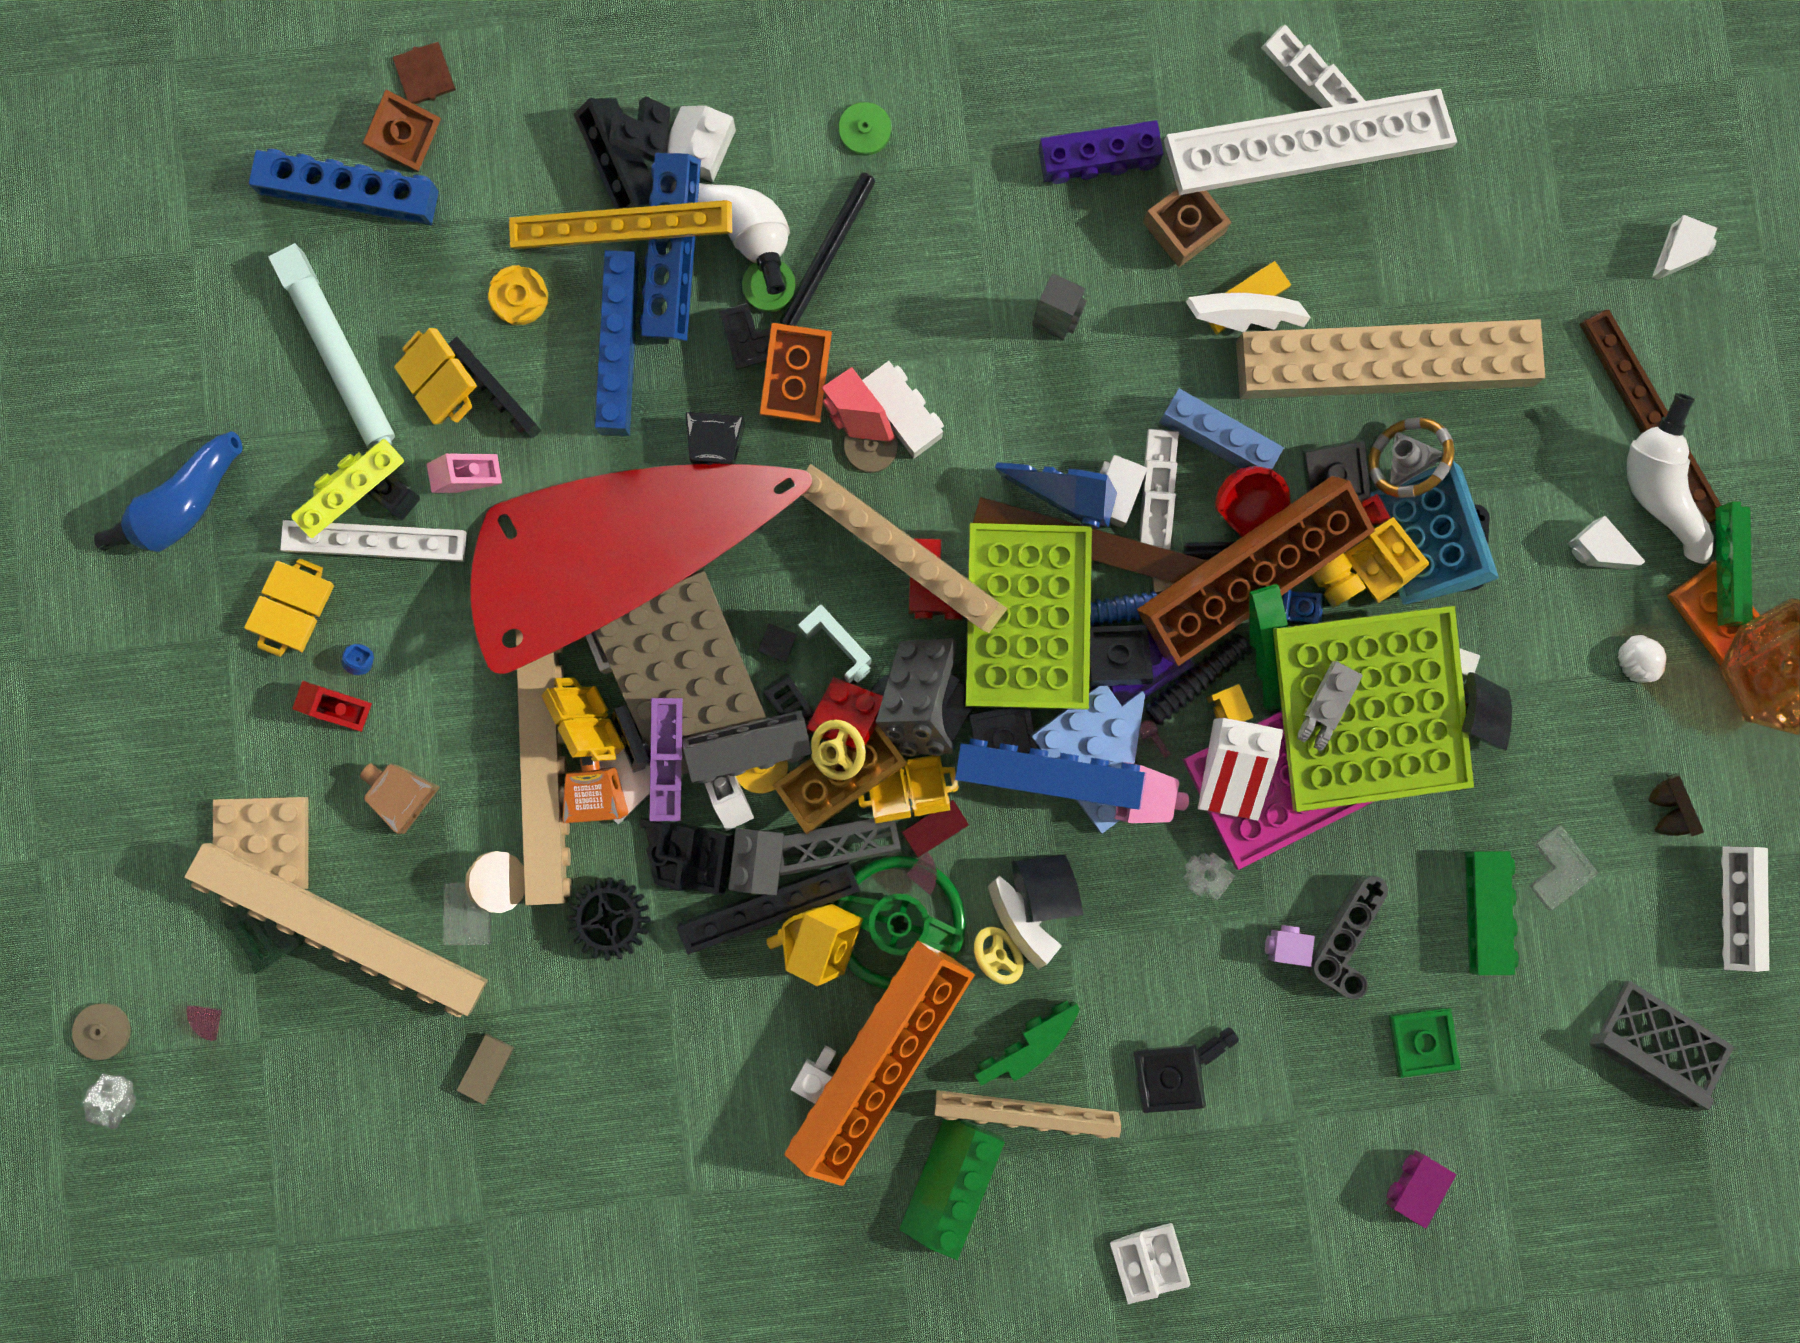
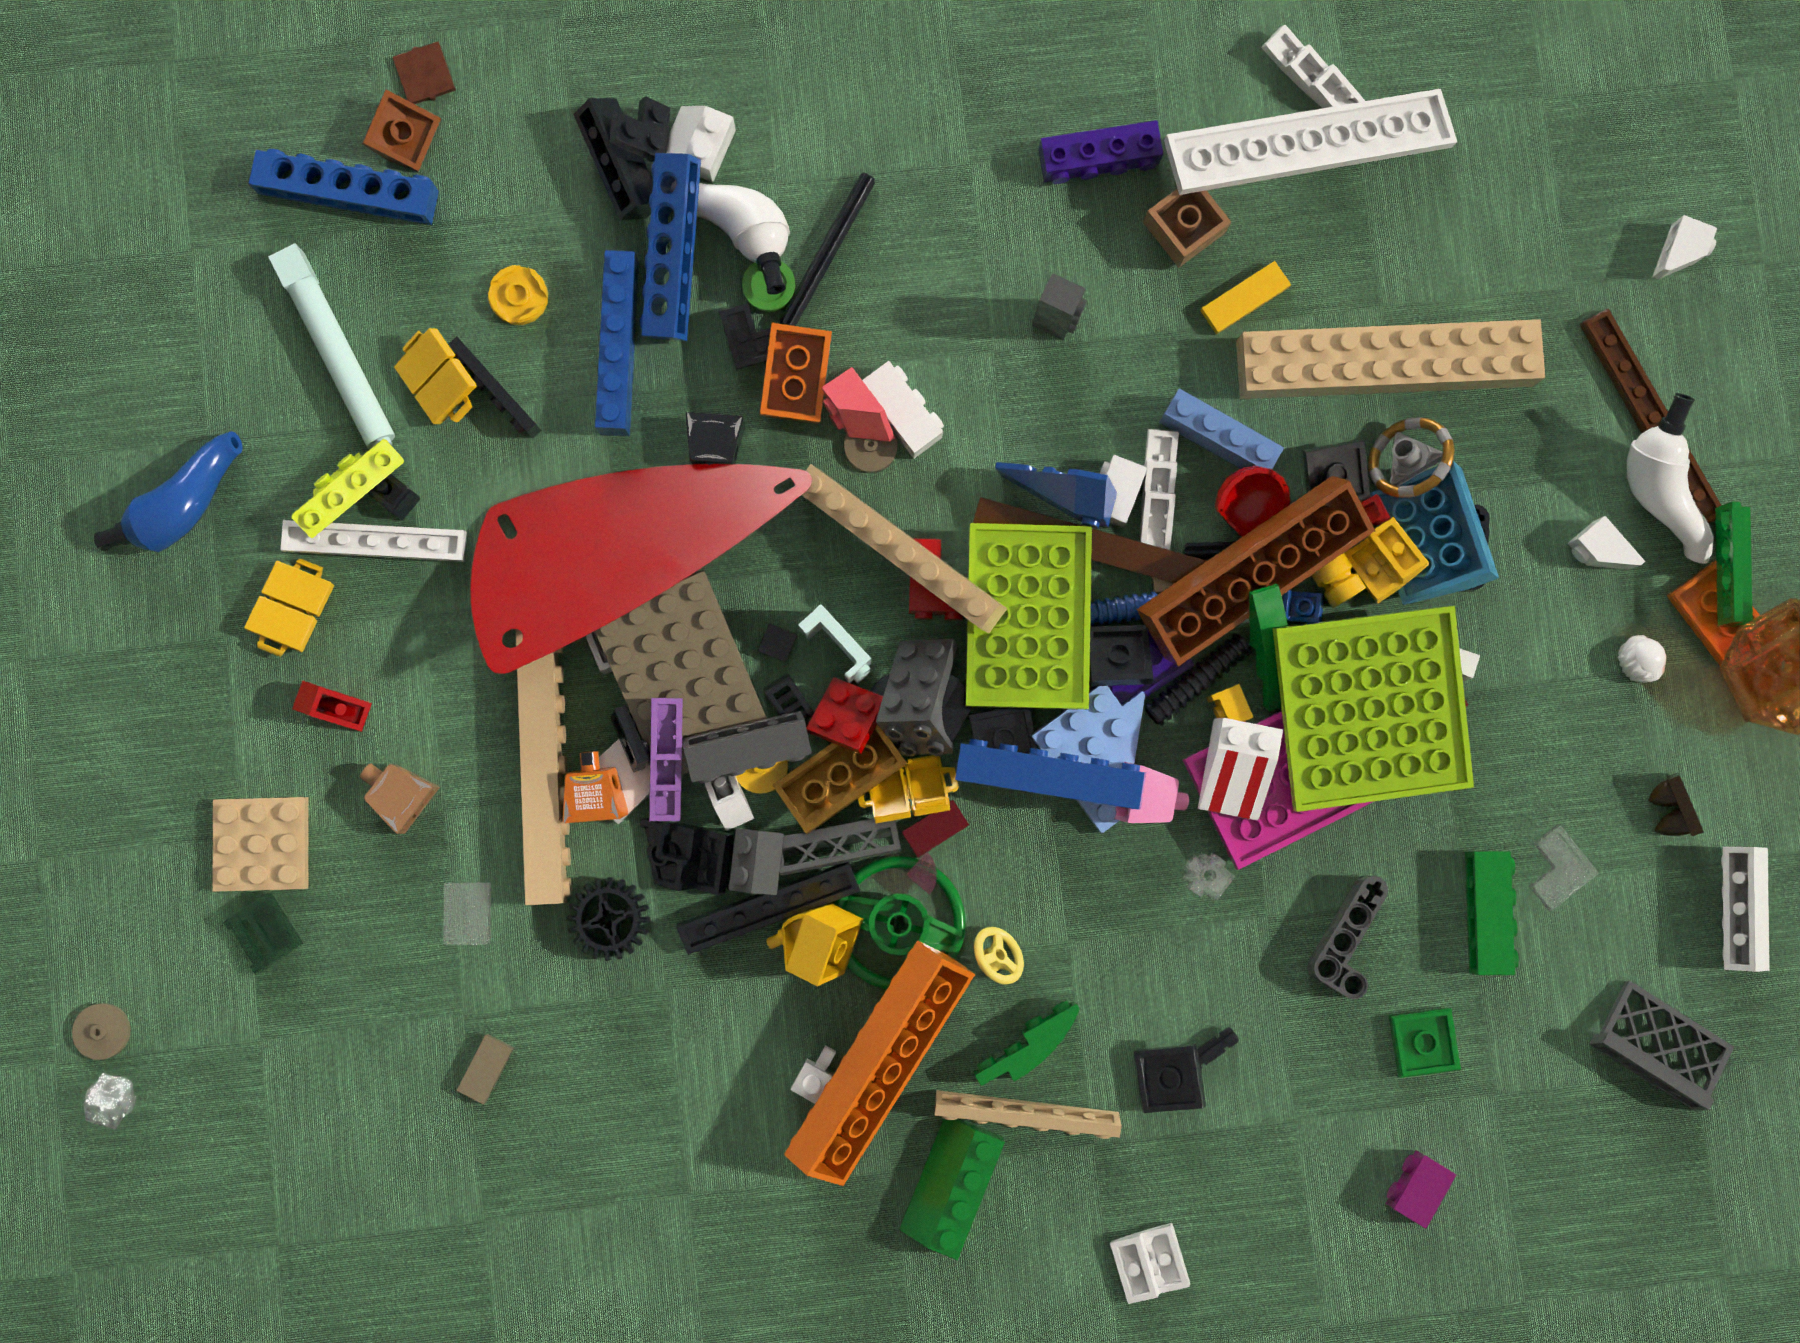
tan brick [184,843,488,1018] -> none
clear pink tile [187,1005,222,1041] -> none
blue tile [341,644,374,675] -> none
bright pink slope [427,454,502,493] -> none
tile [465,851,525,913] -> none
yellow plate [509,200,732,249] -> none
yellow piece [541,677,625,761] -> none
light yellow piece [811,720,866,780] -> none
bright green piece [839,102,891,156] -> none
white slope [988,876,1061,970] -> none
black slope [1012,855,1083,923] -> none
clear pink hand [1139,720,1171,758] -> none
white slope [1186,293,1311,332] -> none
lavender brick [1265,925,1315,967] -> none
light grey hinge [1297,661,1363,751] -> none
black slope [1461,672,1512,750] -> none

